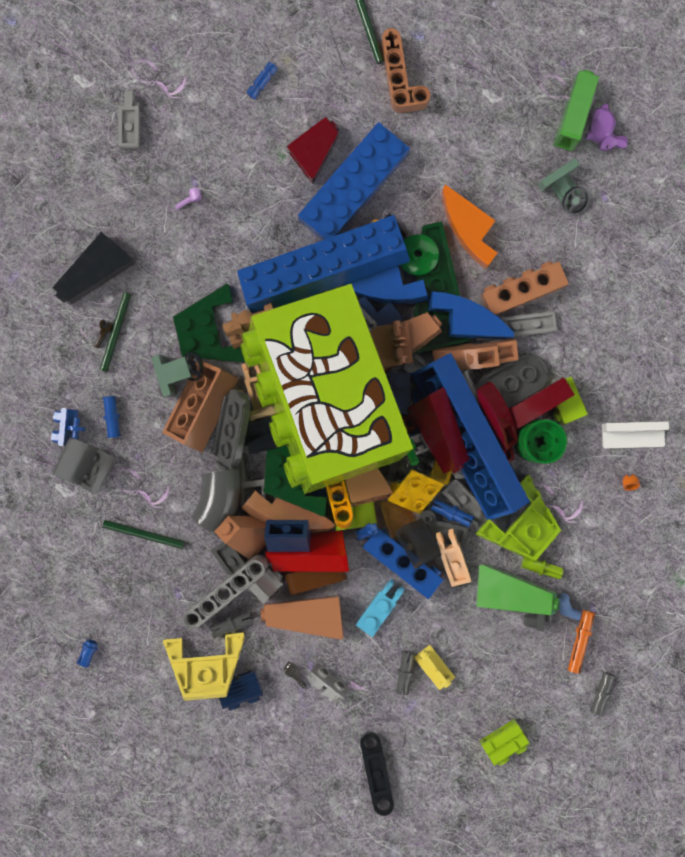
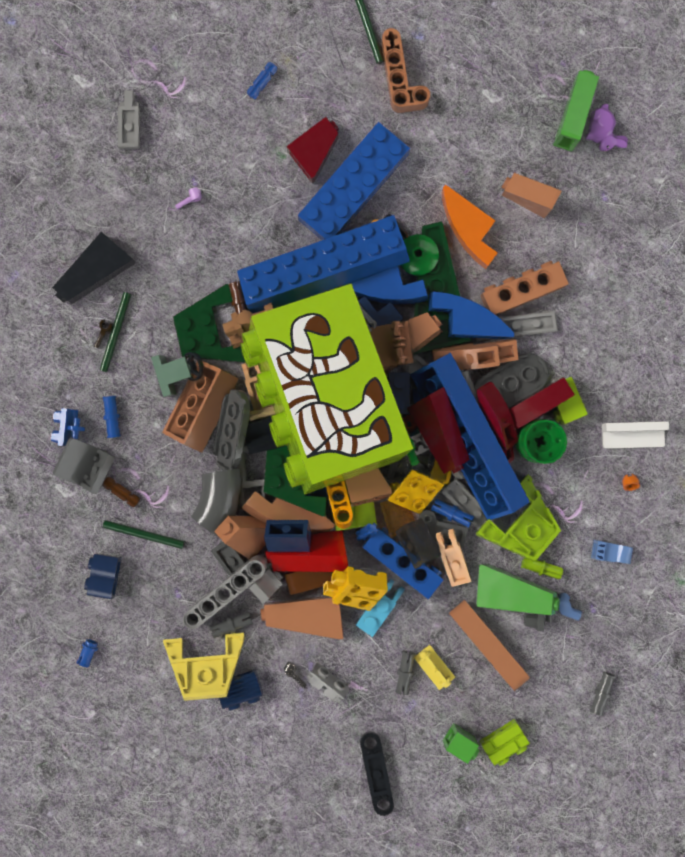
sand green piece [538,158,590,215] -> none
orange pin [567,610,596,674] -> none
none -> dark blue brick [84,553,122,599]
none -> reddish brown axle [102,477,140,507]
none -> reddish brown pin [229,281,248,314]
none -> yellow hips [323,566,388,611]
none -> bright green brick [442,723,479,764]
none -> nougat beam [449,600,530,691]
none -> nougat slope [501,173,562,219]
none -> medium blue leg [591,540,633,564]

